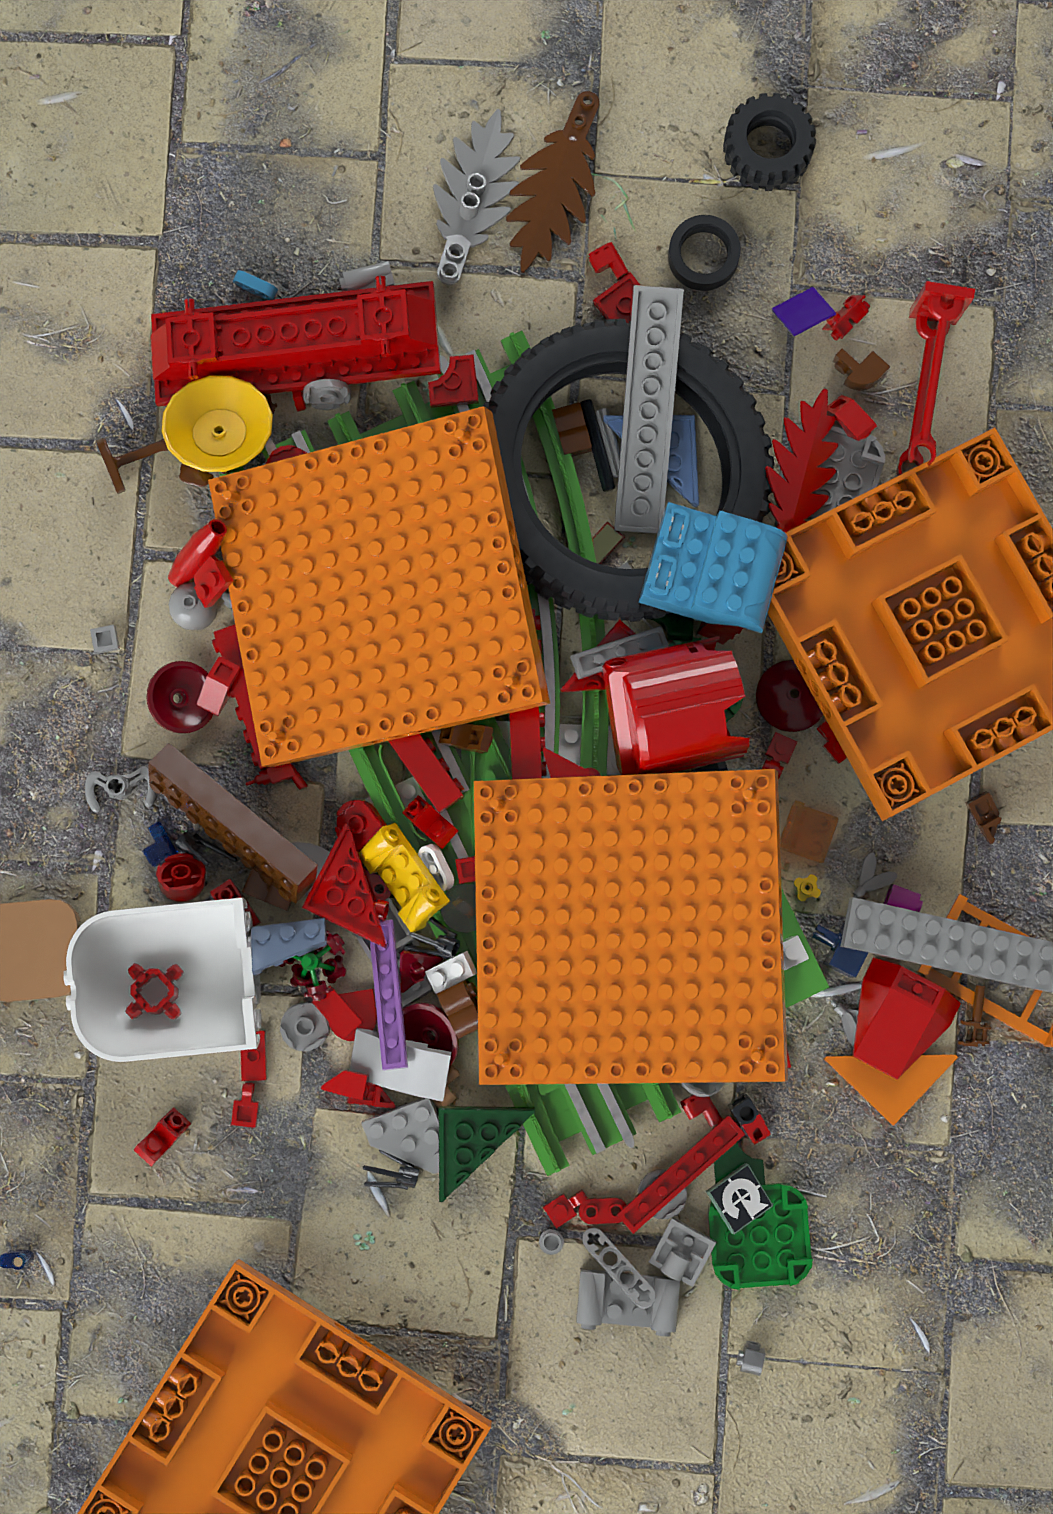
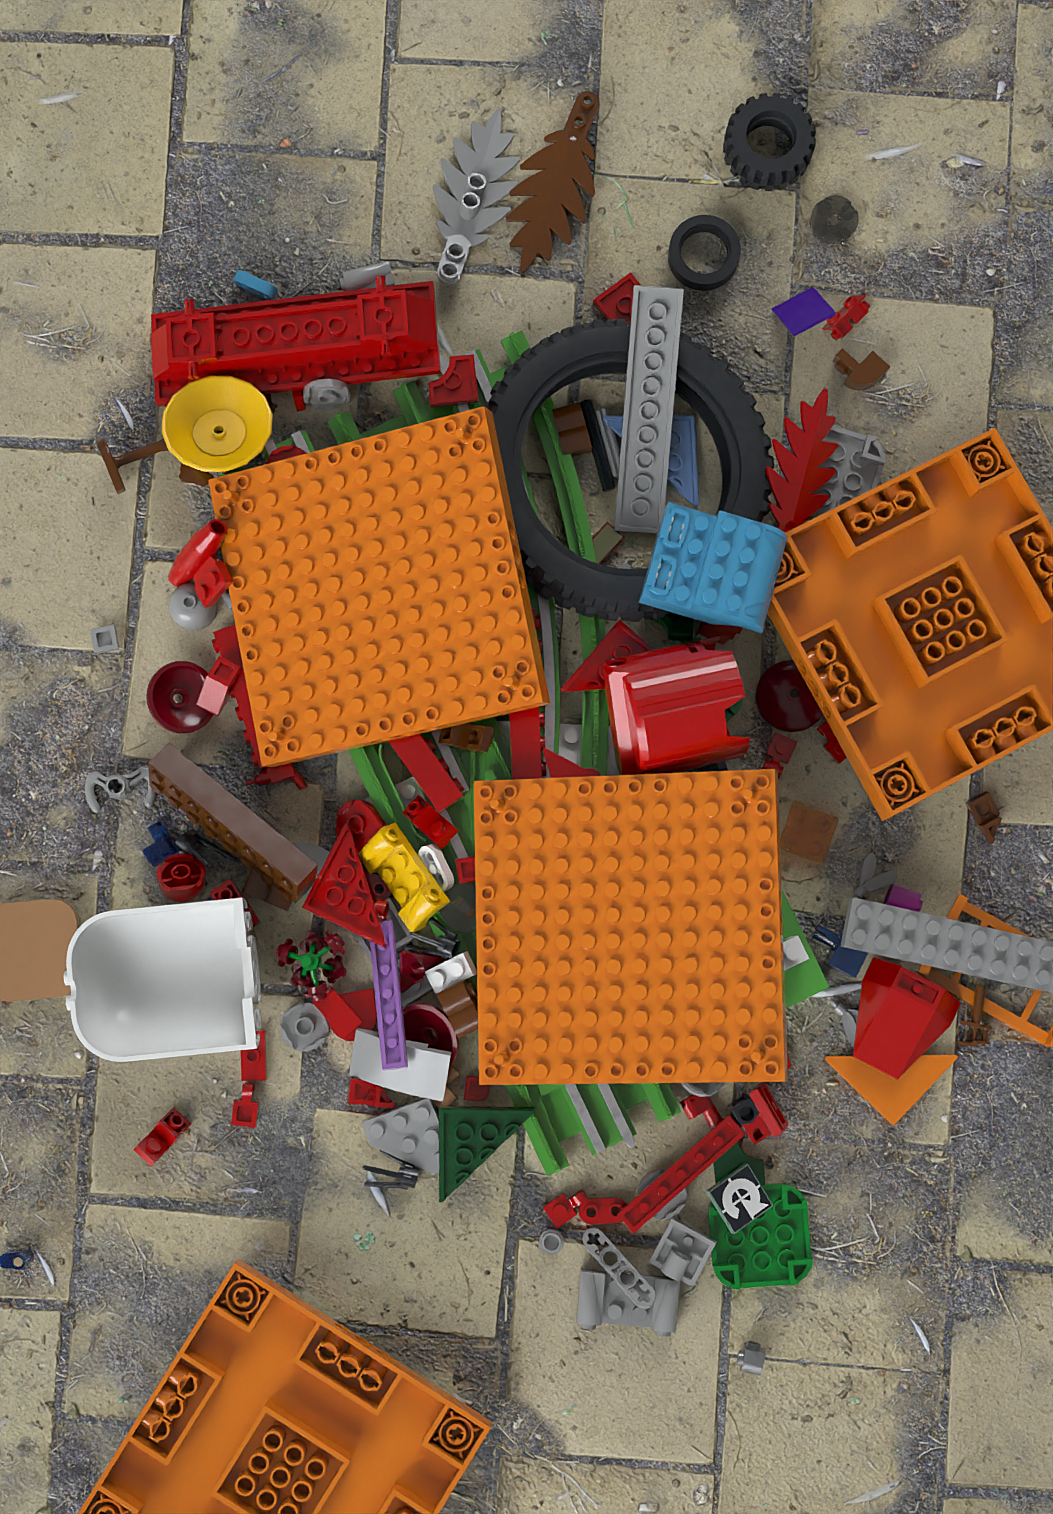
red piece [125,963,184,1020] -> none
sand blue wing [251,918,327,976] -> none
red slope [321,1070,369,1100] -> none
light grey tile [570,626,669,680] -> none
red piece [588,242,629,280] -> none
yellow plate [794,874,821,901] -> none
red slope [827,395,877,441] -> none
red piece [896,281,975,476] -> none
none -> red tile [463,1075,490,1102]
none -> red plate [749,1082,789,1137]
none -> clear smoke plate [810,195,859,244]

